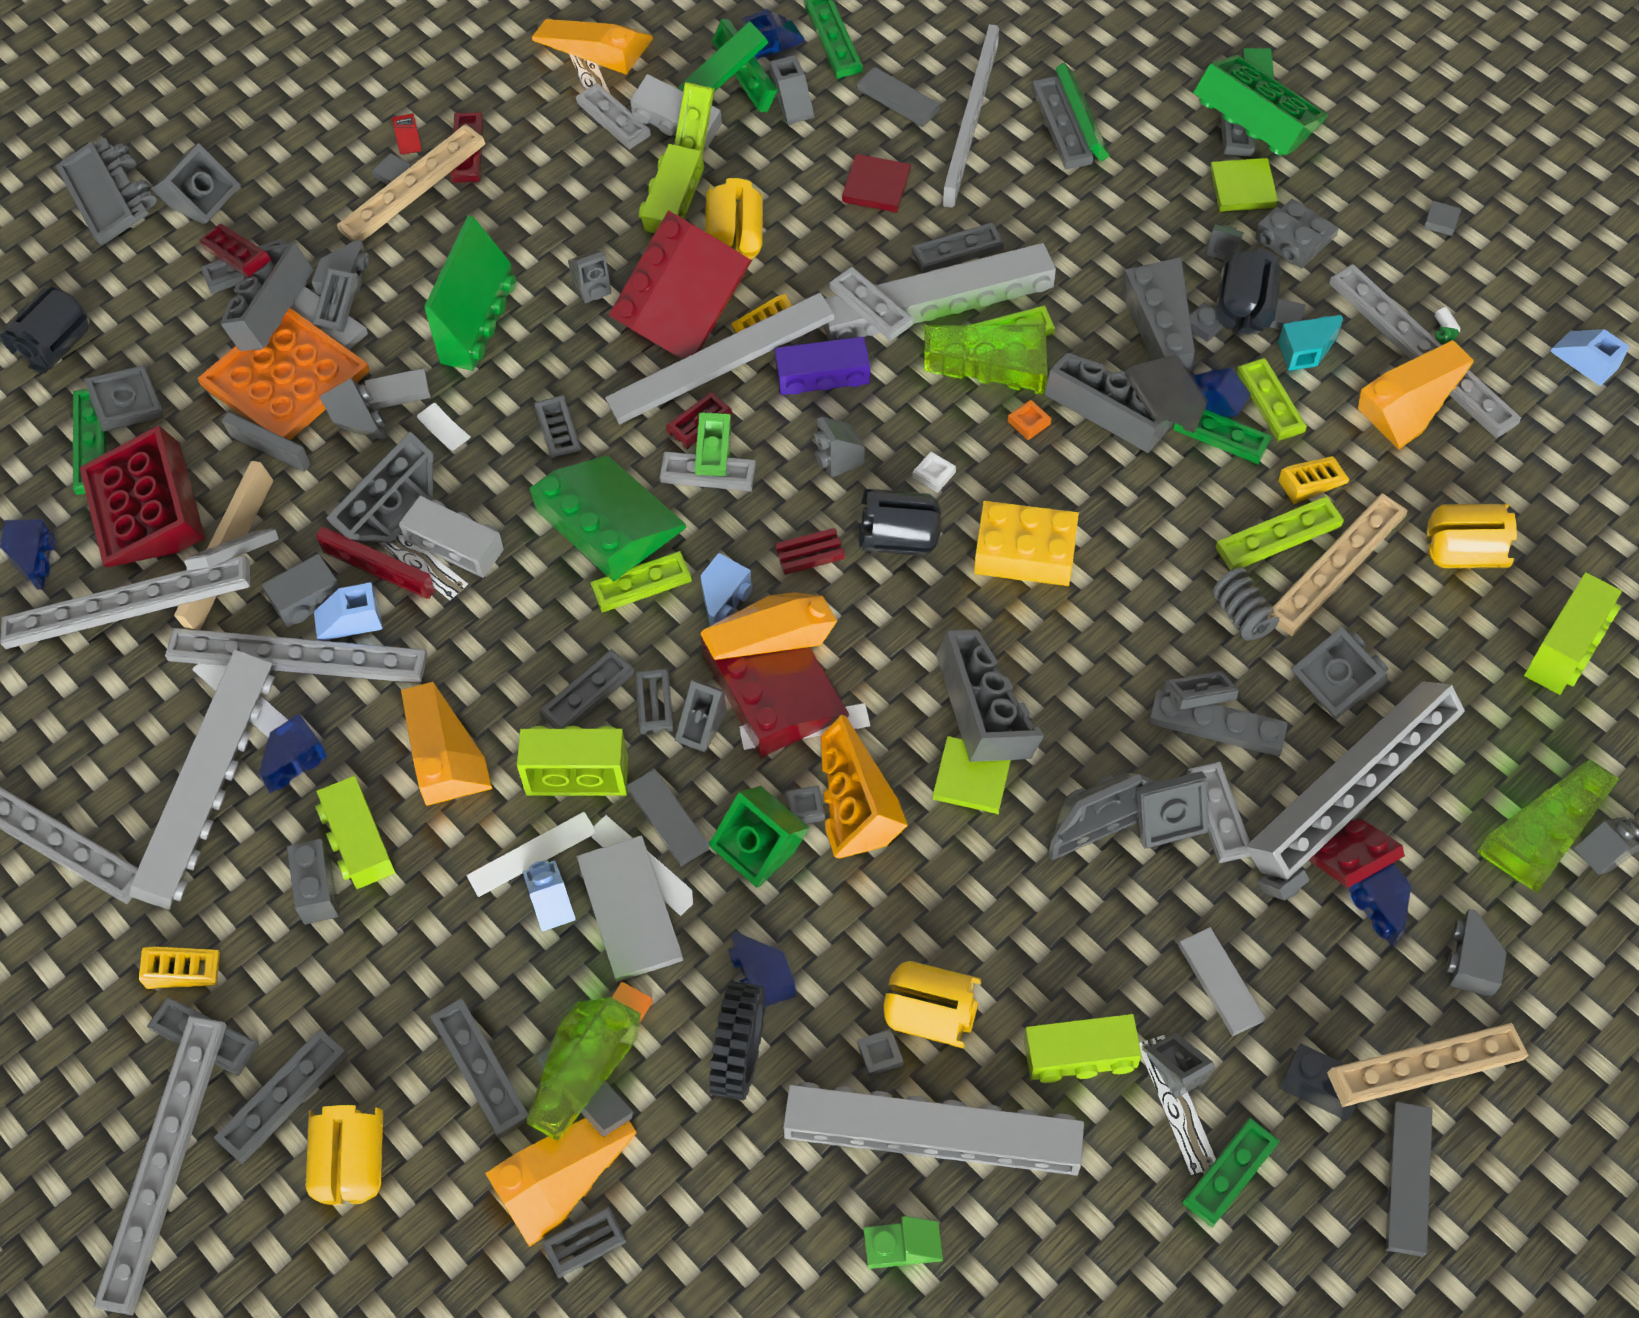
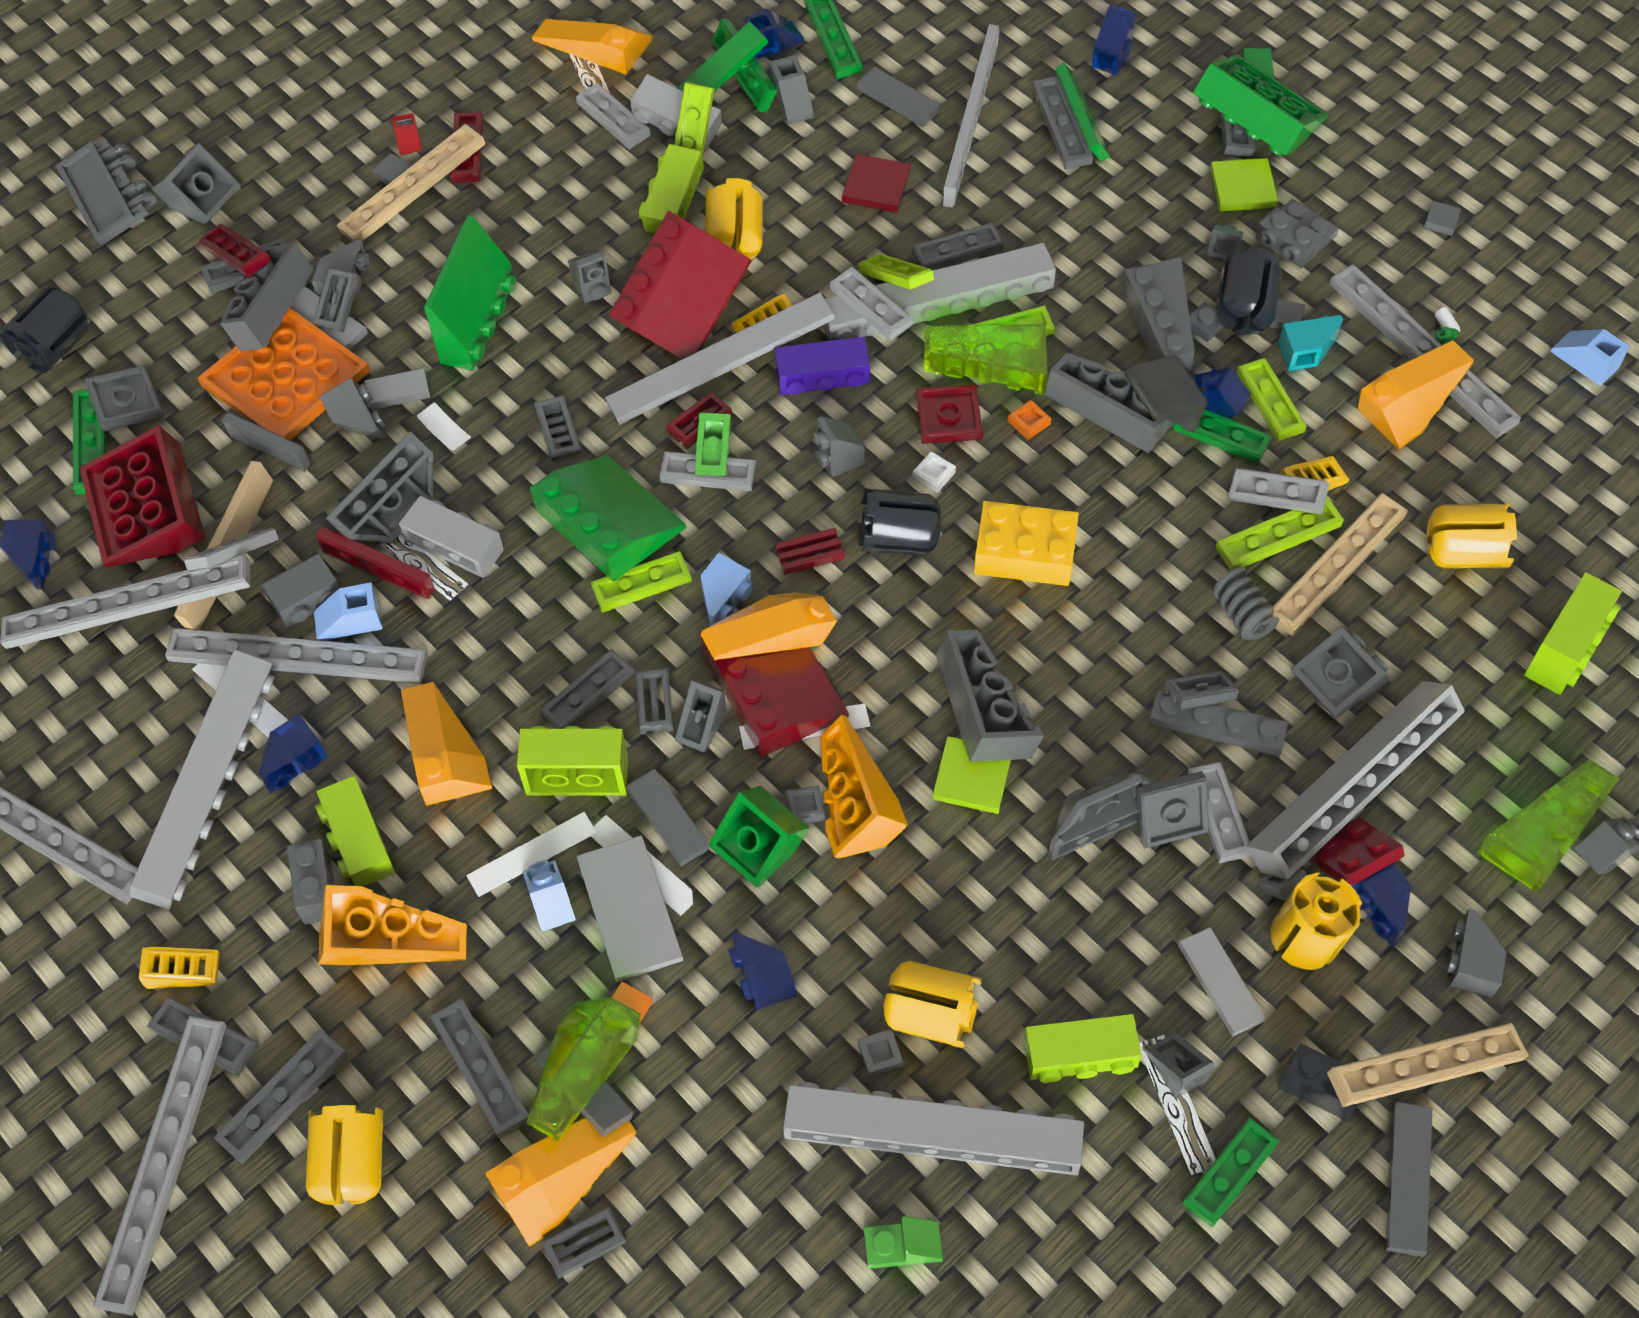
black tyre [709,981,766,1100] -> none
none -> light orange wedge [318,885,467,965]
none -> lime tile [858,254,934,290]
none -> dark red tile [916,384,983,444]
none -> clear blue slope [1092,4,1136,76]
none -> light grey tile [1228,468,1330,514]
none -> yellow cylinder [1270,873,1362,970]

